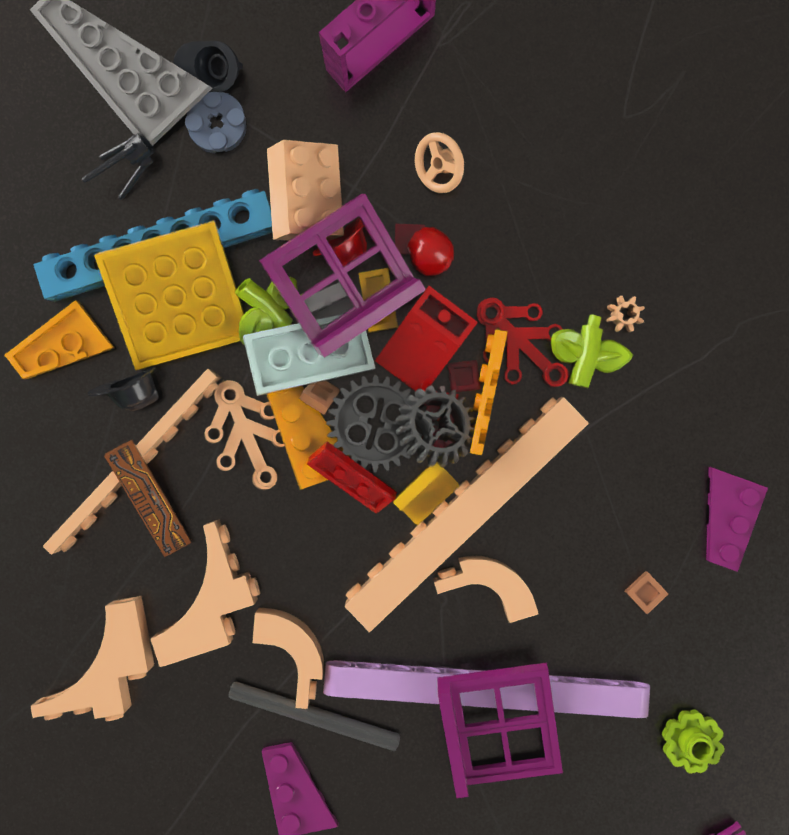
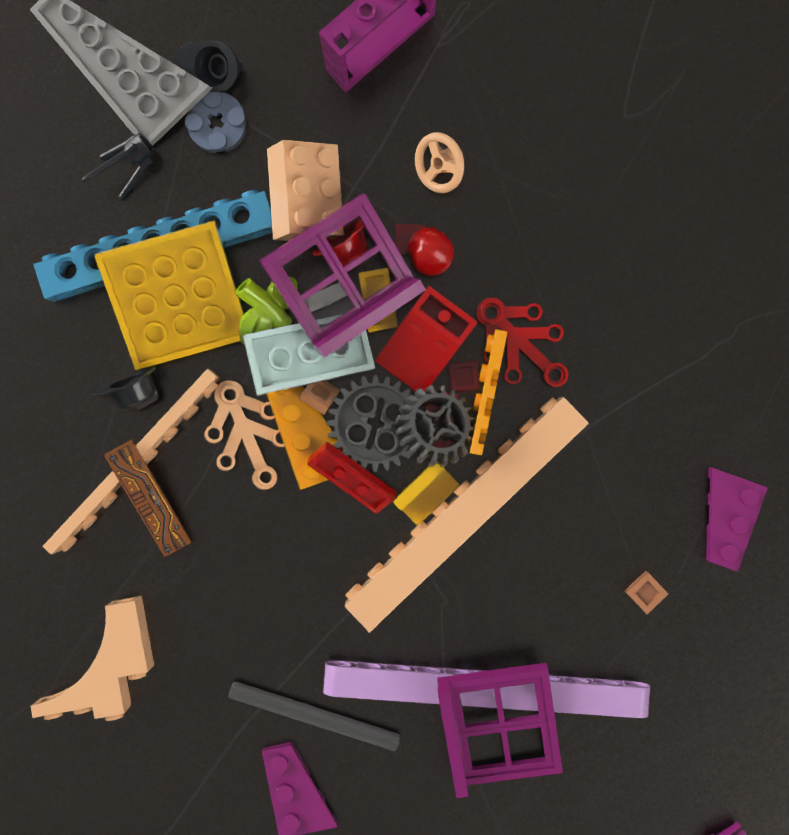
light orange wing [5,300,115,379] -> none
light nougat arch [151,519,260,667] -> none
light nougat arch [253,608,324,709] -> none
light nougat arch [433,556,538,623] -> none
lime plant [551,315,633,388] -> none
light nougat gear [606,296,645,332] -> none
lime plant [662,710,724,774] -> none

